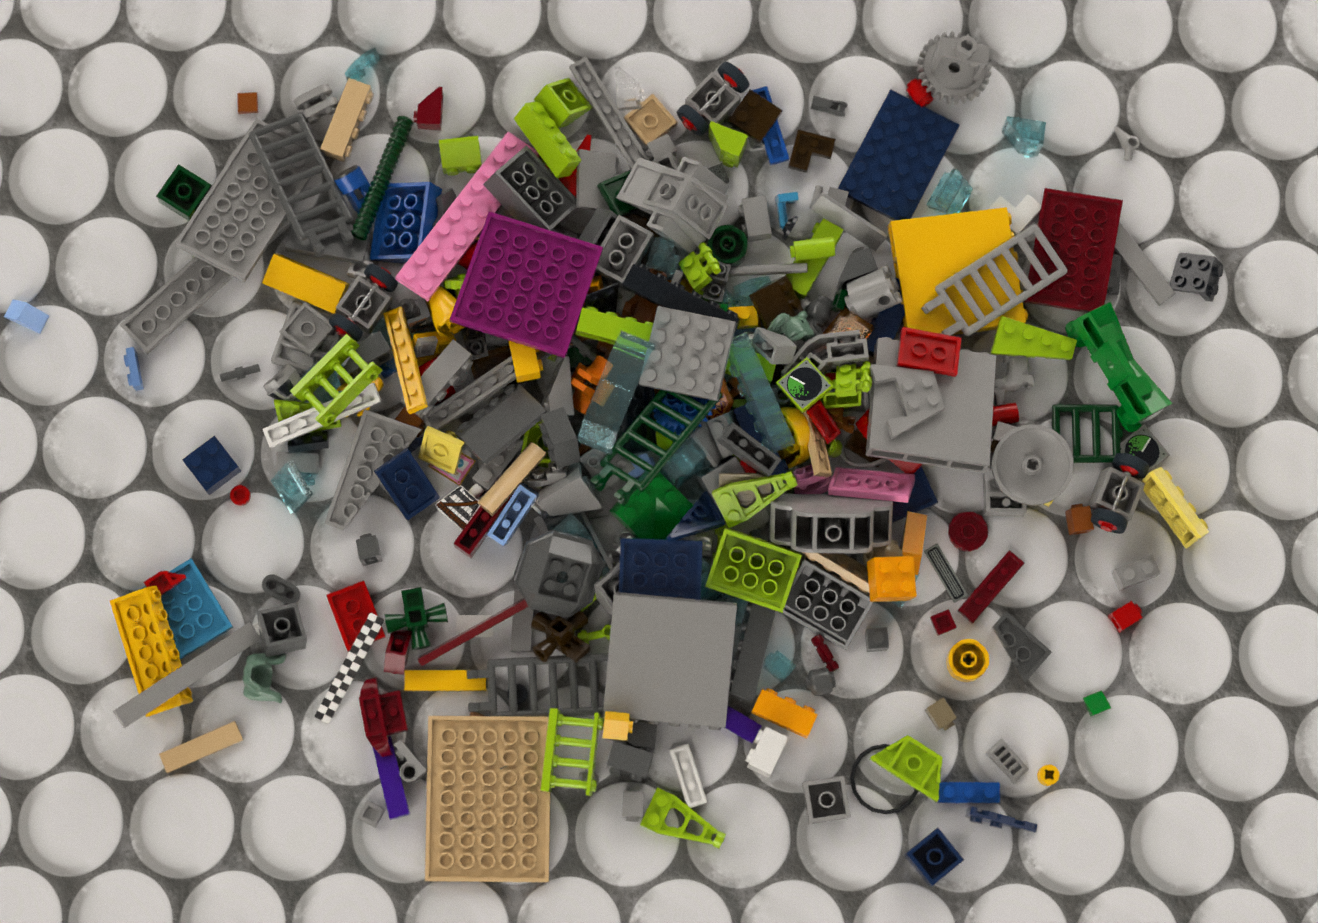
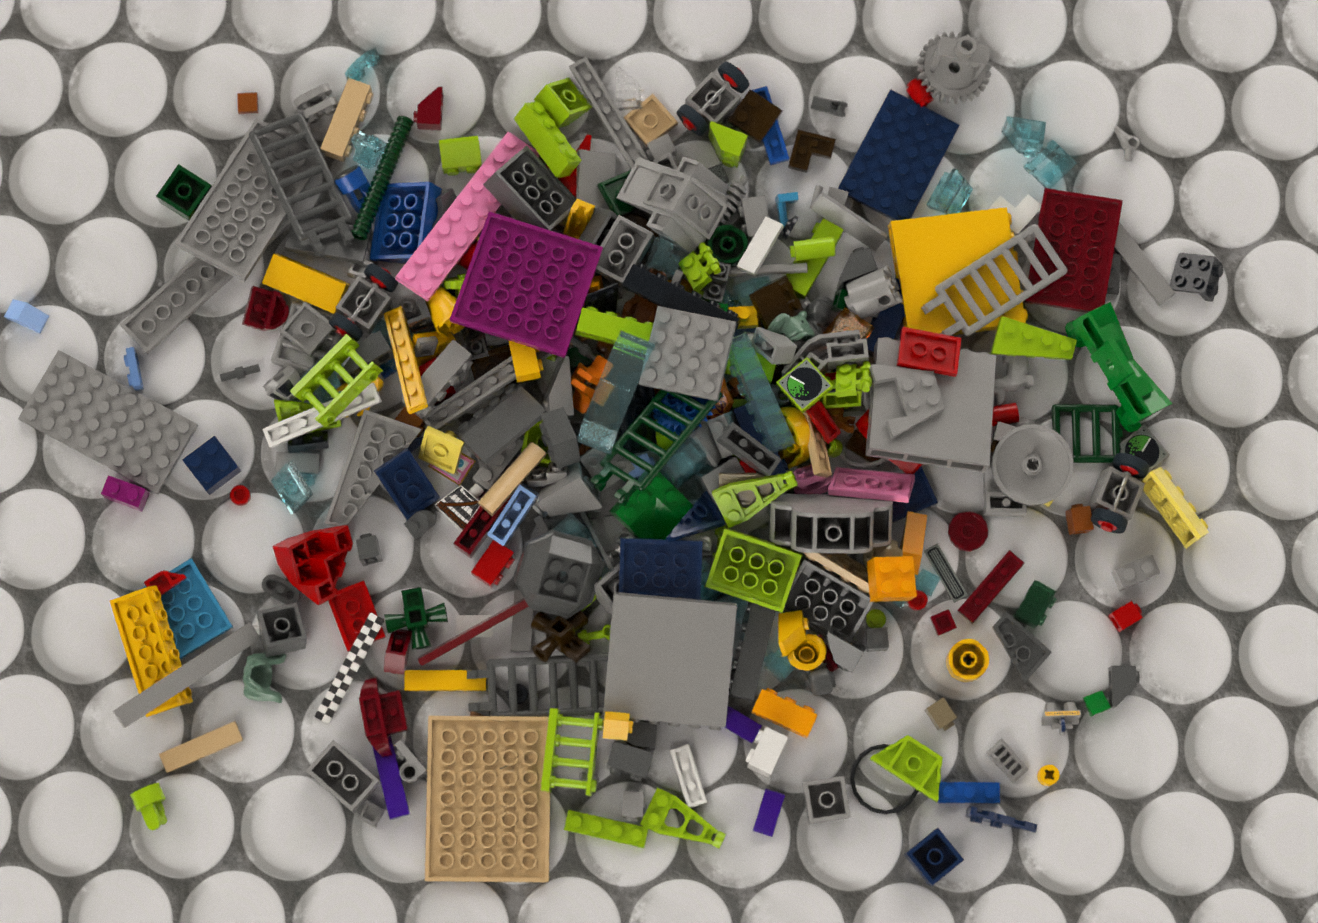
none -> light grey plate [18,350,198,494]
none -> magenta brick [101,475,150,512]
none -> lime piece [130,782,167,830]
none -> dark red slope [242,286,289,331]
none -> red brick [272,525,353,605]
none -> light grey brick [306,740,381,813]
none -> clear light blue brick [350,131,387,170]
none -> dark grey plate [404,510,437,540]
none -> red brick [471,540,515,588]
none -> yellow hinge [563,199,595,239]
none -> lime plate [564,810,648,848]
none -> light grey piece [716,175,749,228]
none -> white tile [737,217,784,276]
none -> dark purple slope [753,789,785,837]
none -> yellow slope [778,610,809,657]
none -> yellow hat [787,634,827,671]
none -> slope [826,627,866,672]
none -> lime plate [866,609,886,628]
none -> red tile [907,590,928,611]
none -> clear light blue plate [915,569,940,597]
none -> clear green brick [1014,580,1057,629]
none -> clear light blue plate [1023,140,1077,189]
none -> light grey hips [1041,702,1081,735]
none -> dark grey slope [1108,666,1140,708]

